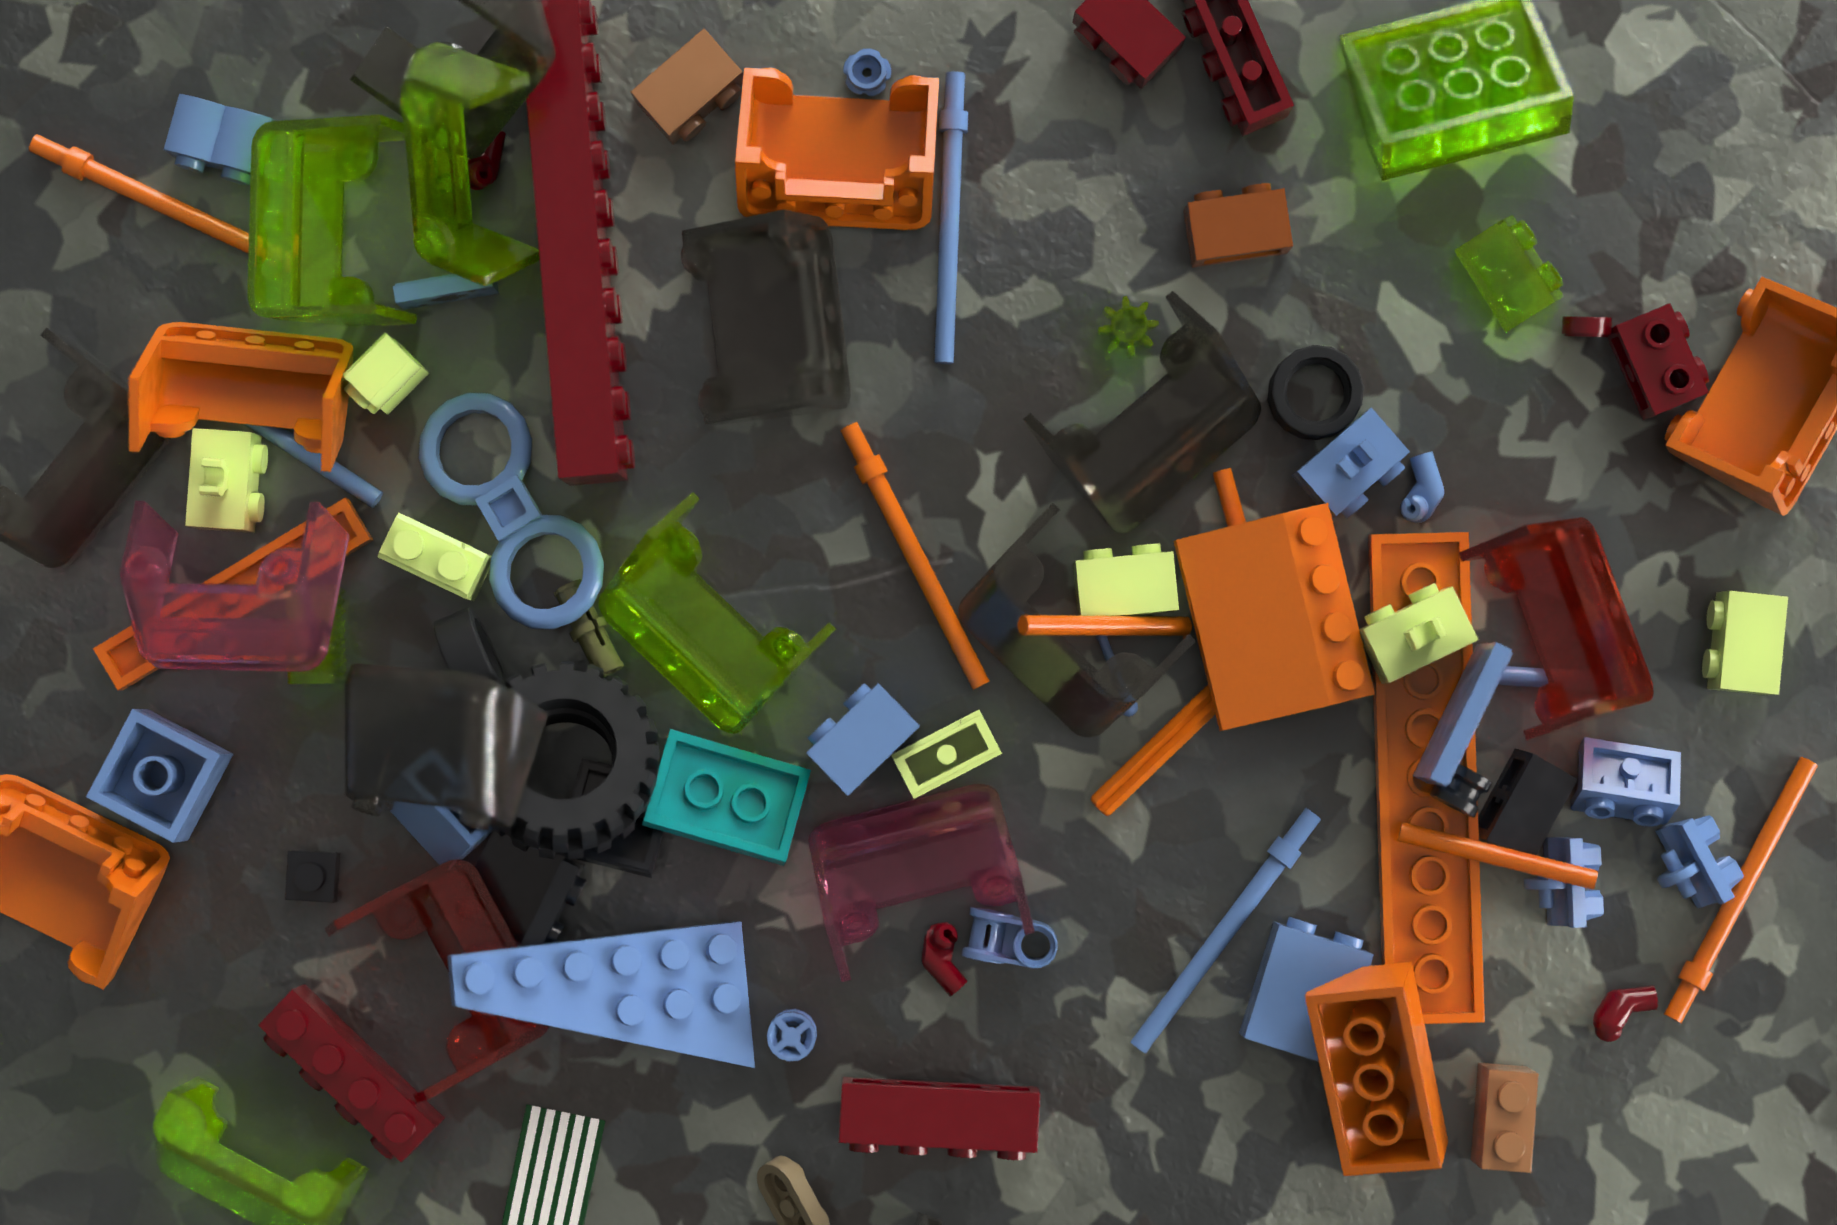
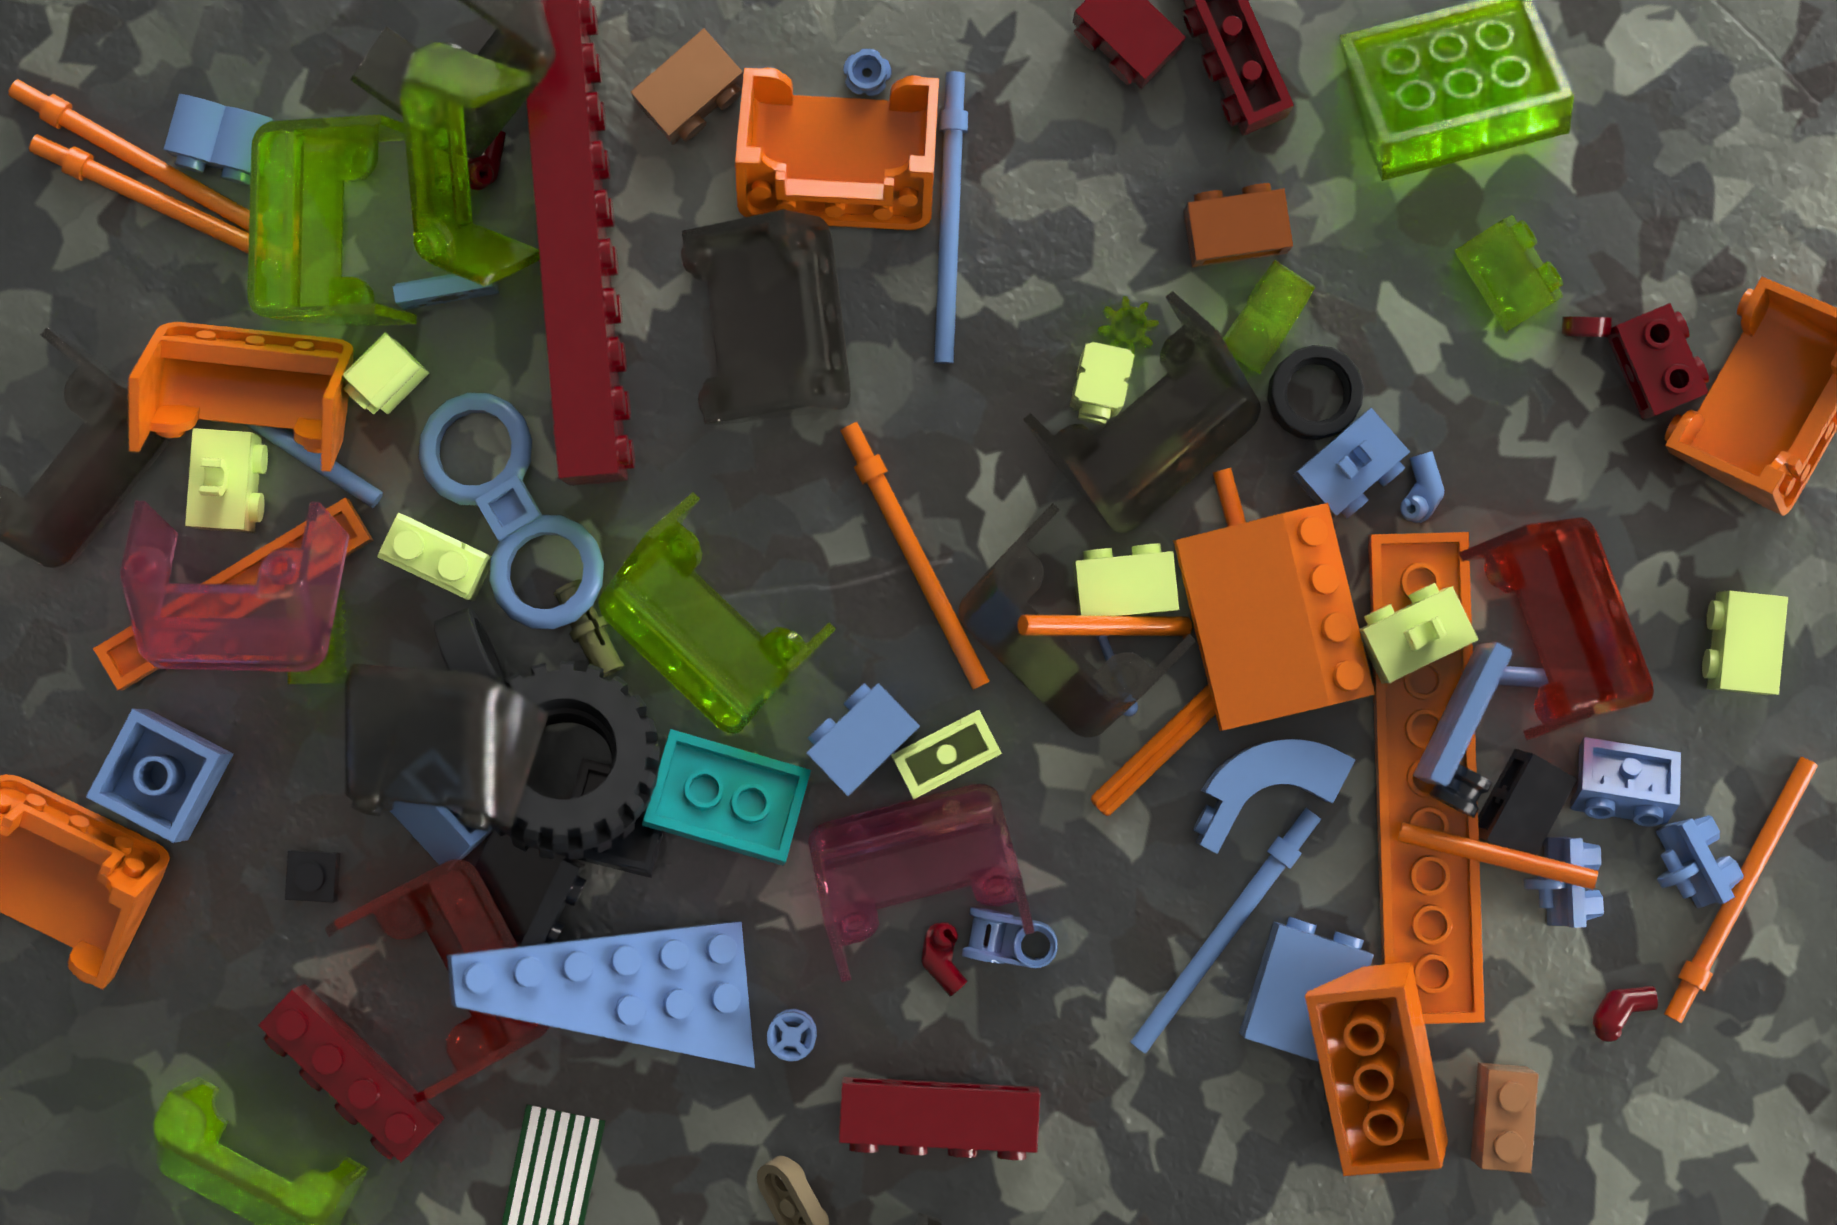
none -> orange bar [8,79,271,239]
none -> yellowish green brick [1070,342,1135,425]
none -> medium blue arch [1193,739,1355,854]
none -> clear neon green slope [1219,259,1315,374]

